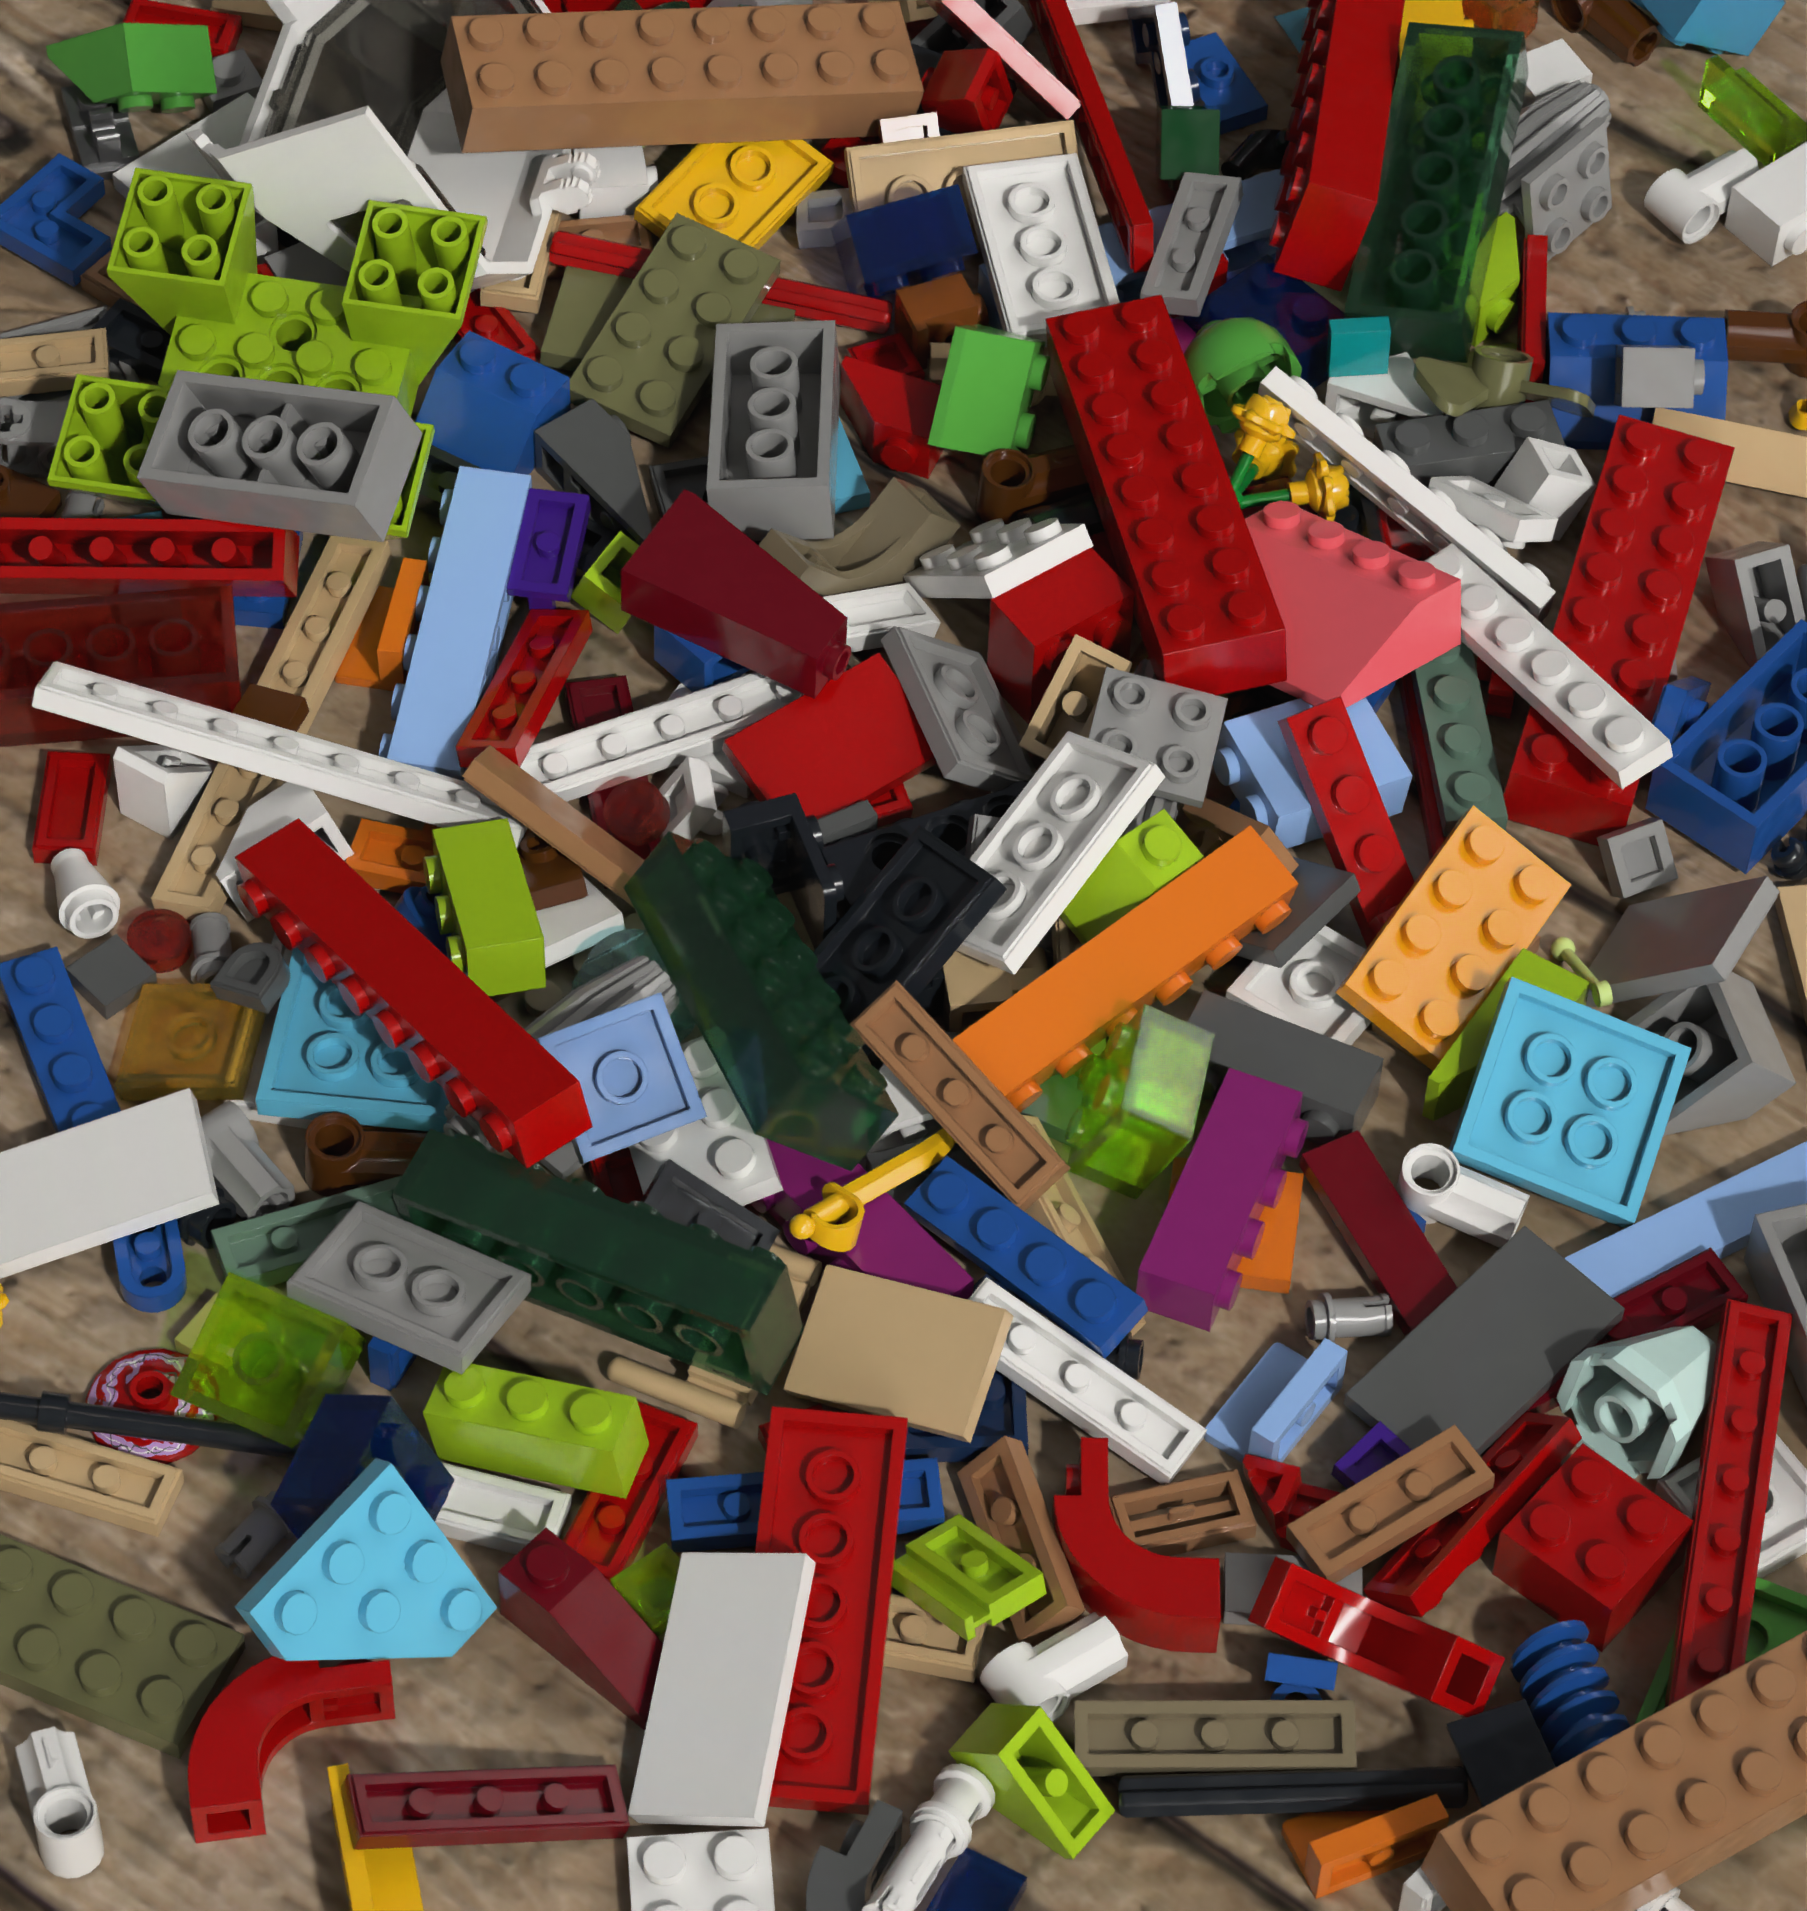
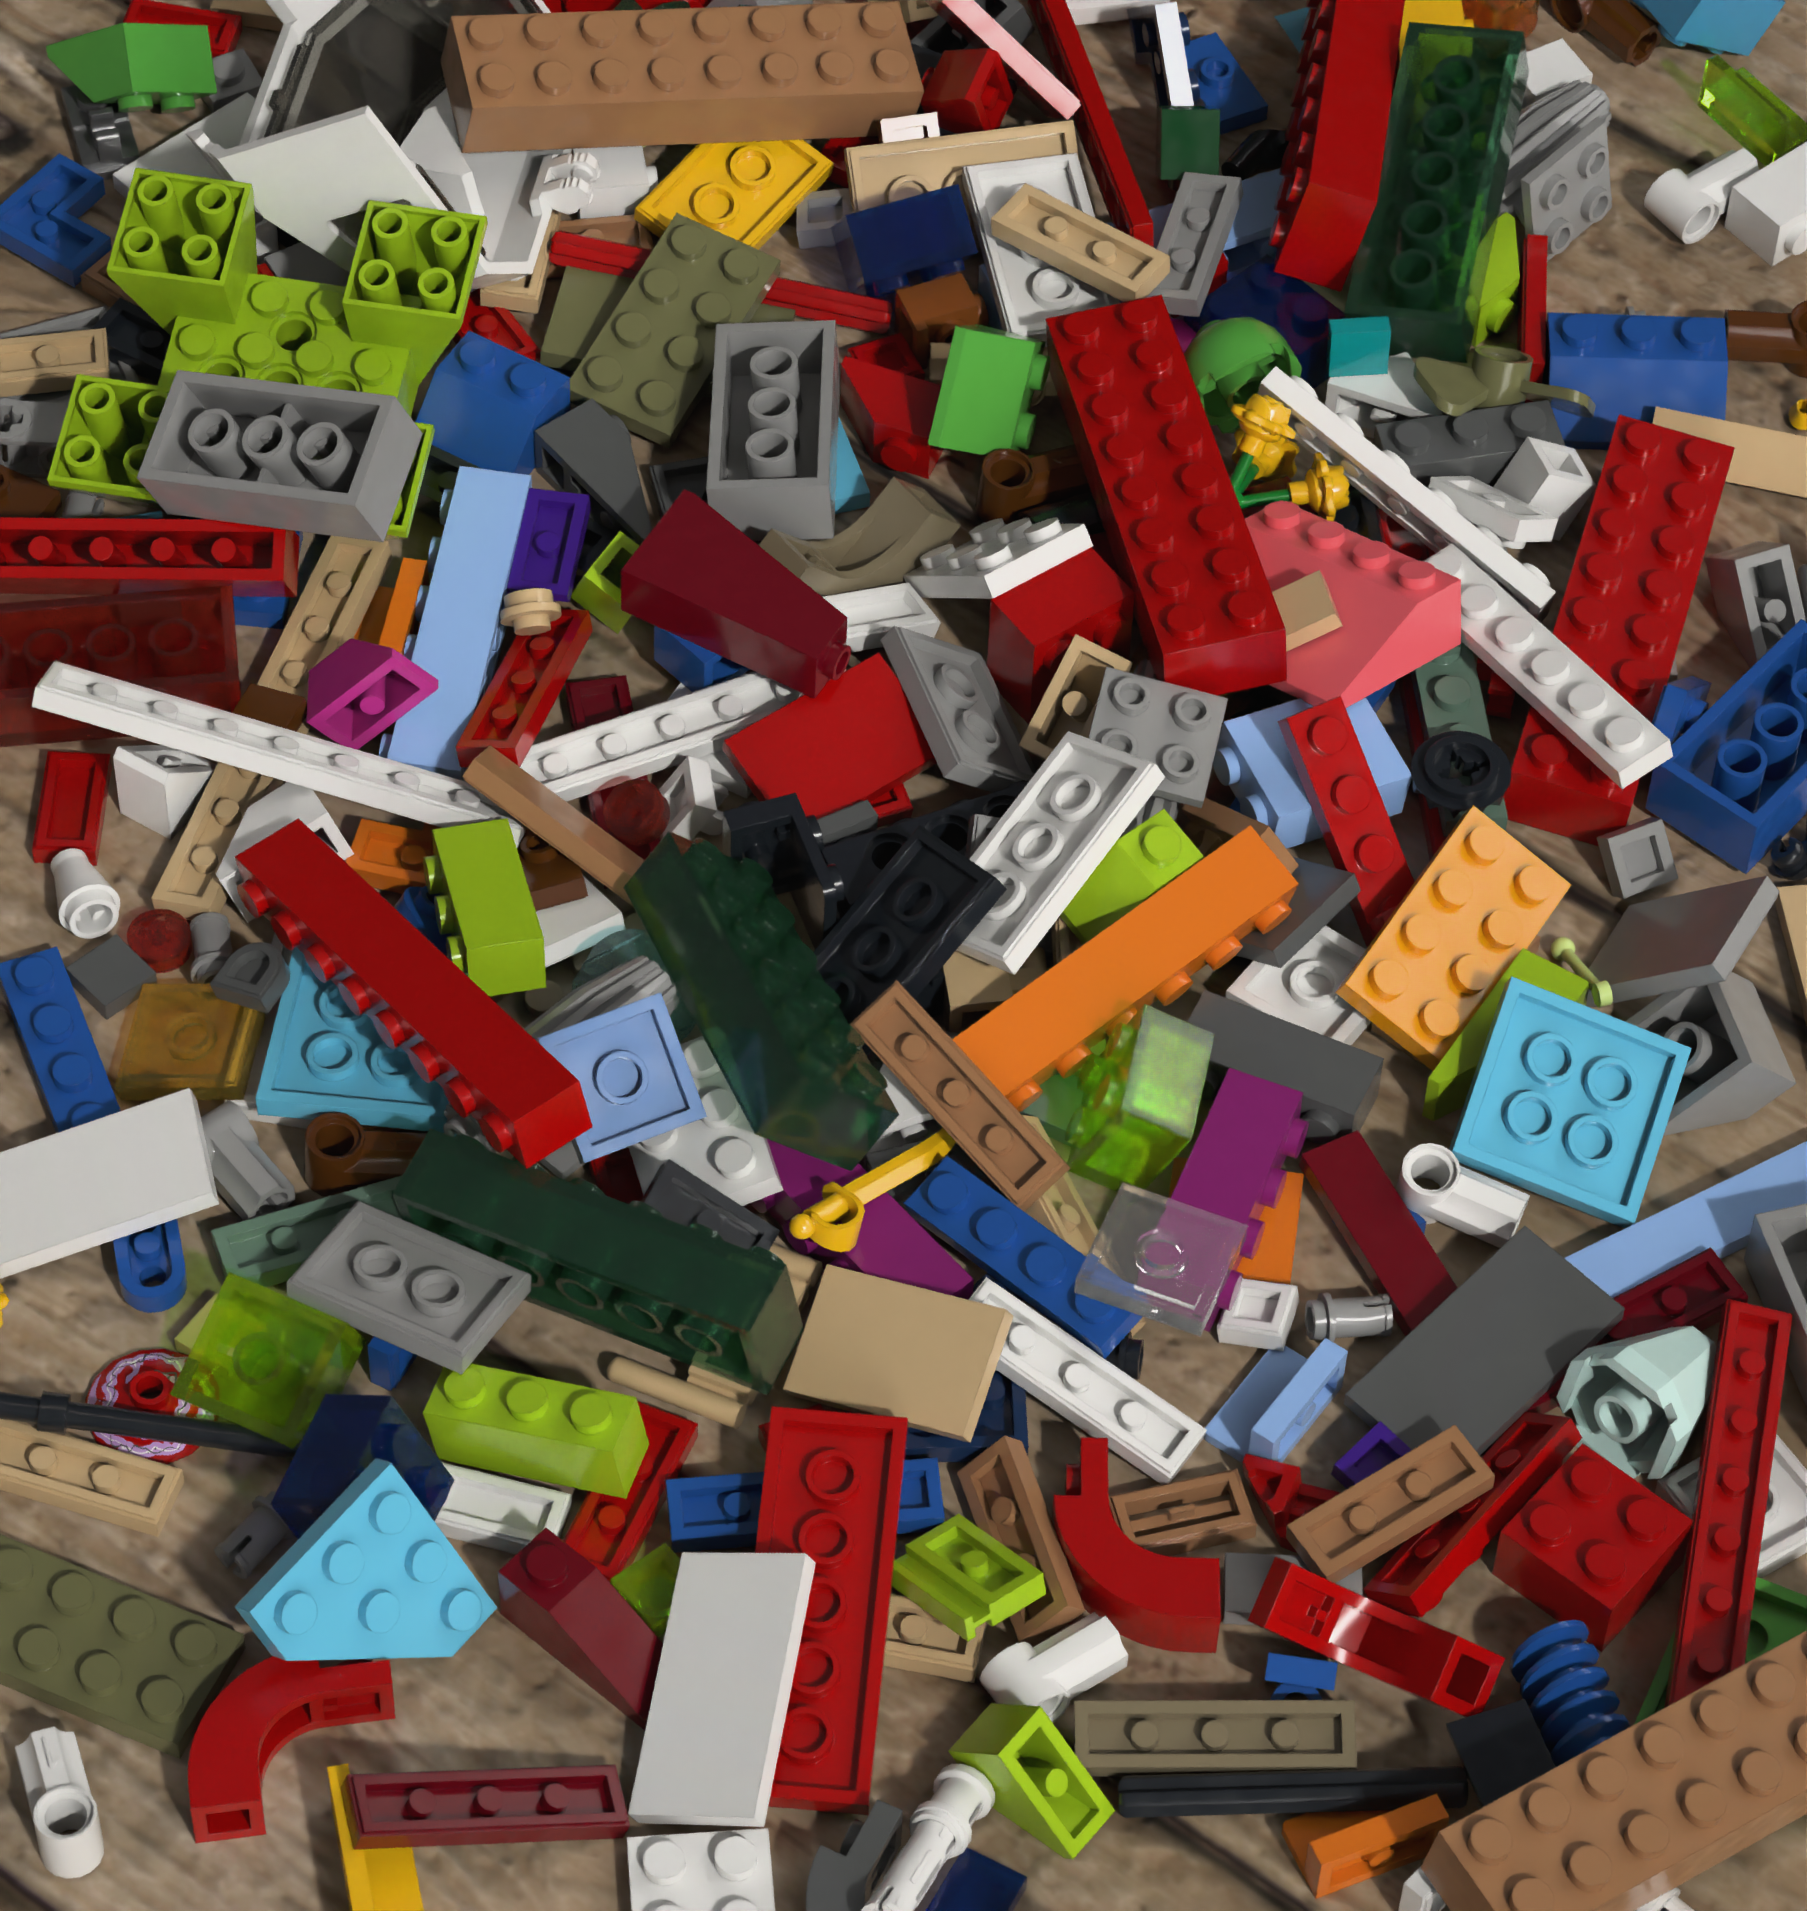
black plate [177,1186,236,1249] -> none
light grey brick [1614,345,1705,408] -> none
none -> dark pink slope [306,638,438,750]
none -> white slope [400,106,485,216]
none -> tan plate [499,588,562,636]
none -> tan plate [991,183,1170,302]
none -> clear tile [1074,1182,1248,1337]
none -> white tile [1217,1278,1299,1351]
none -> tan tile [1272,570,1343,652]
none -> black gear [1410,731,1512,819]

